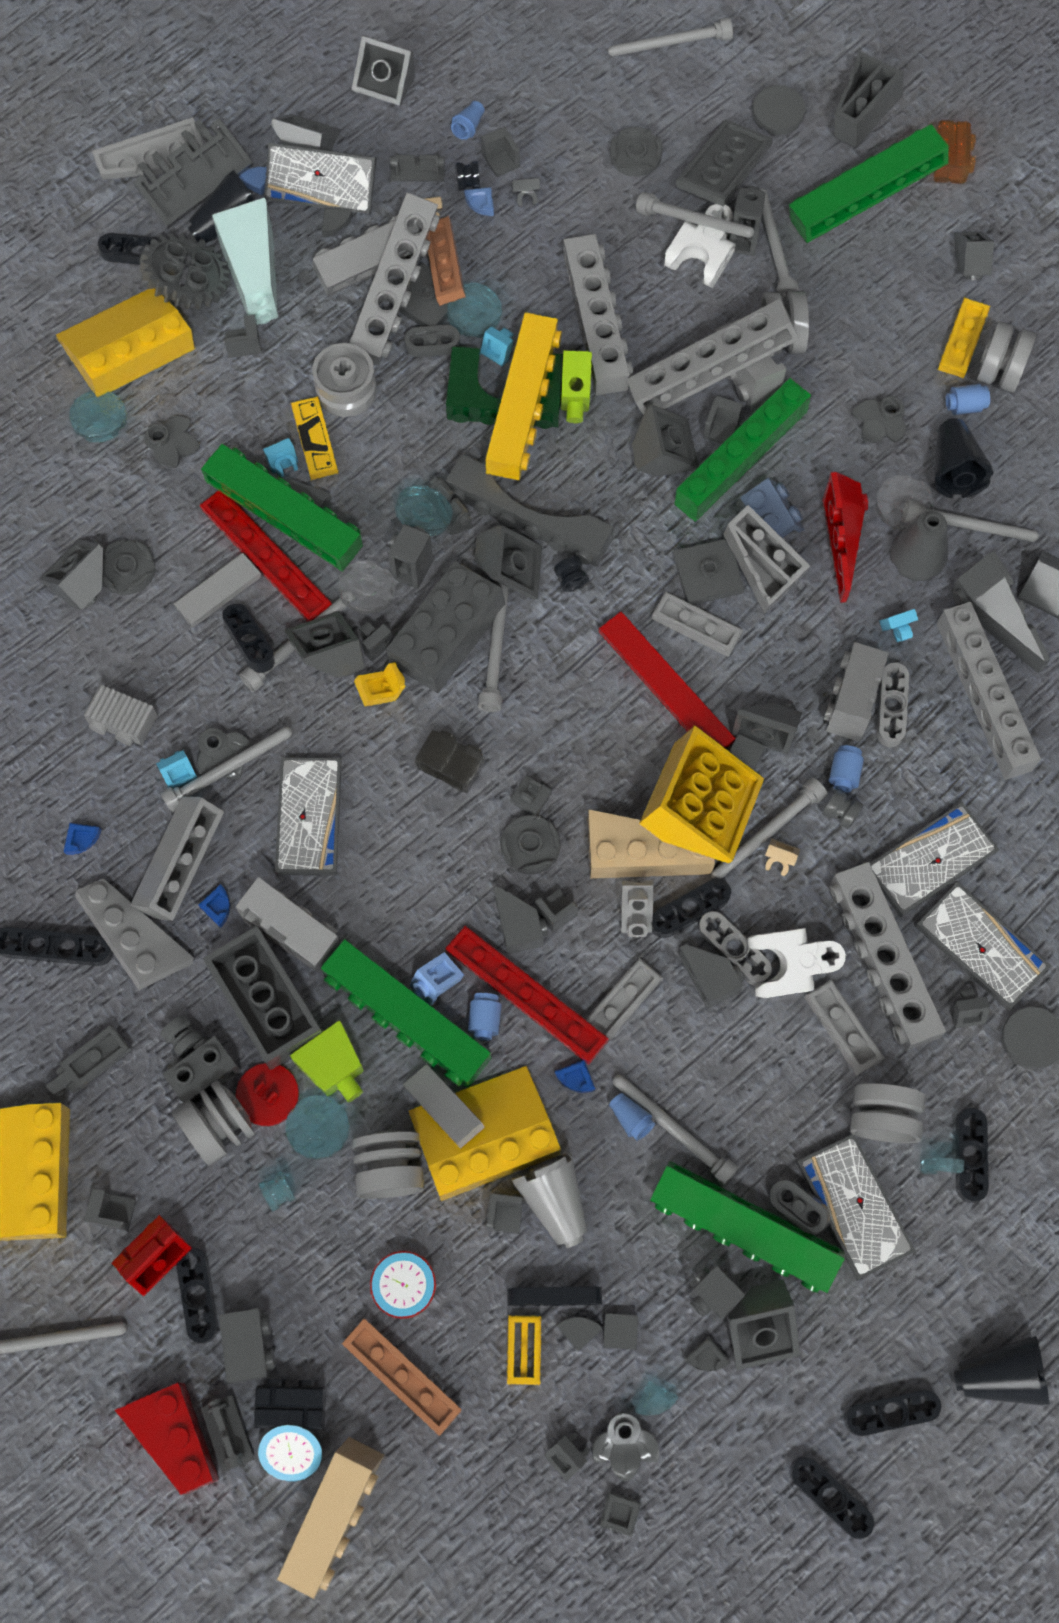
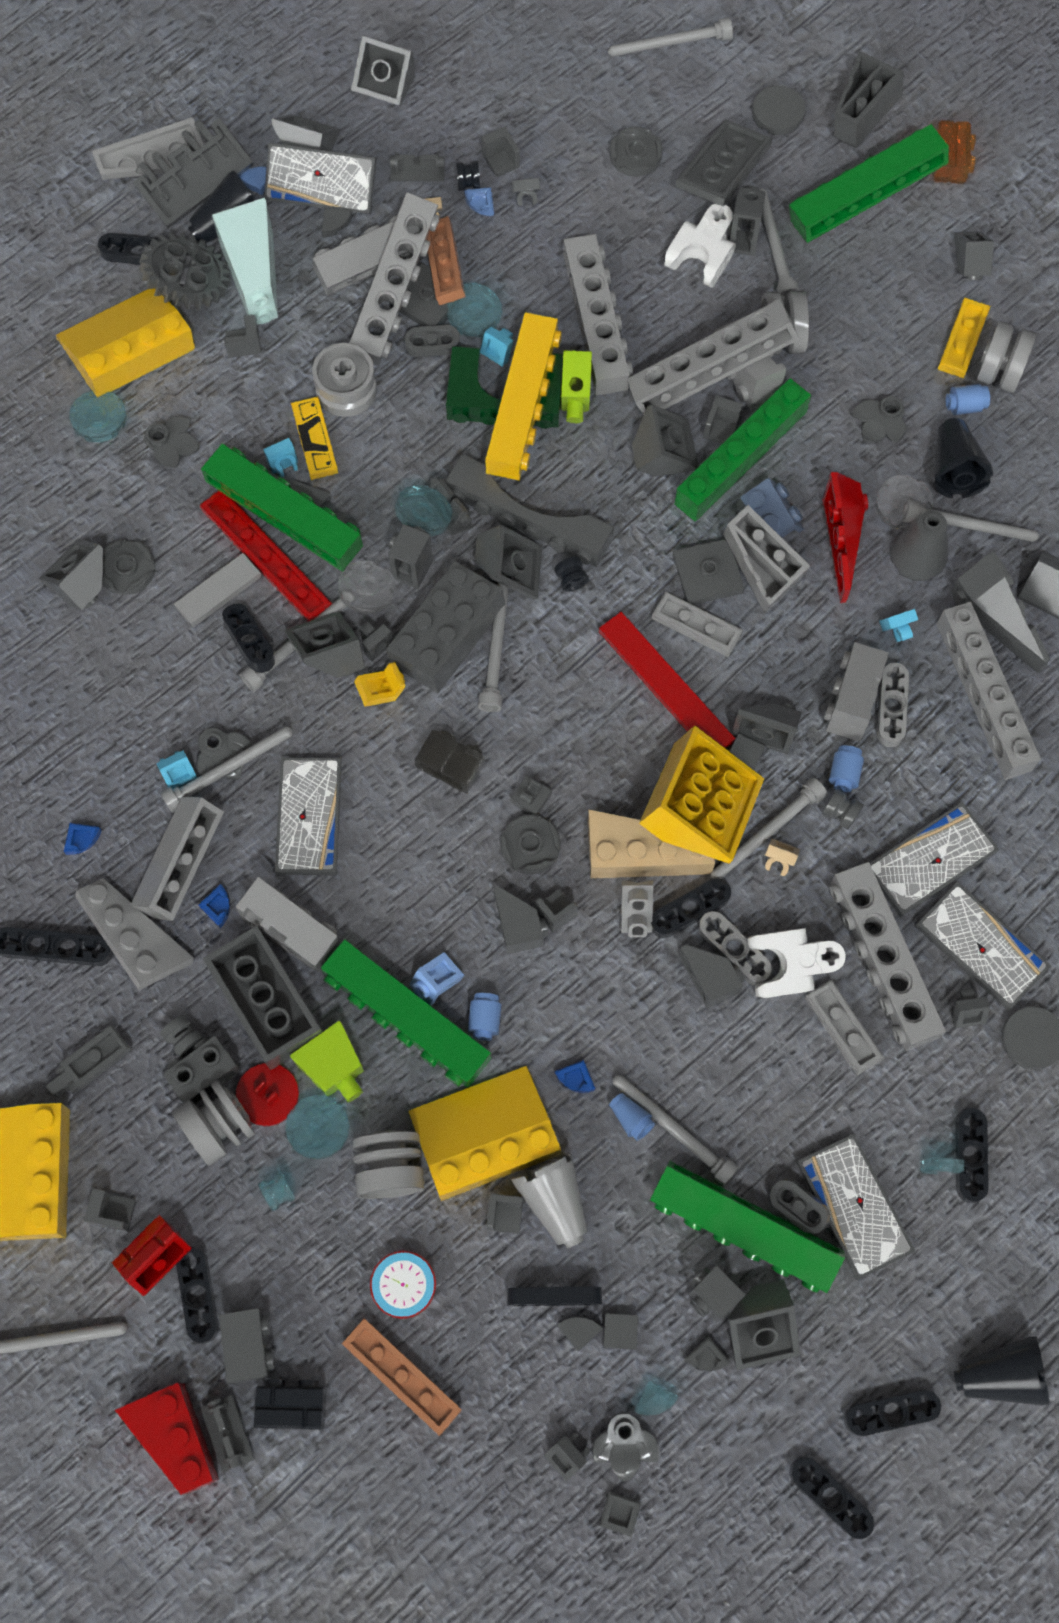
light grey brick [84,685,158,746] -> none
sticker [258,1425,322,1481] -> none
tan wedge [277,1437,384,1599] -> none
light grey tile [403,1064,485,1149] -> none
red tile [445,926,609,1065] -> none
medium blue cone [451,101,485,140] -> none
yellow tile [507,1316,541,1385] -> none
light grey tile [585,958,663,1047] -> none
light grey piece [636,192,754,238] -> none
light grey wheel [850,1083,926,1144] -> none

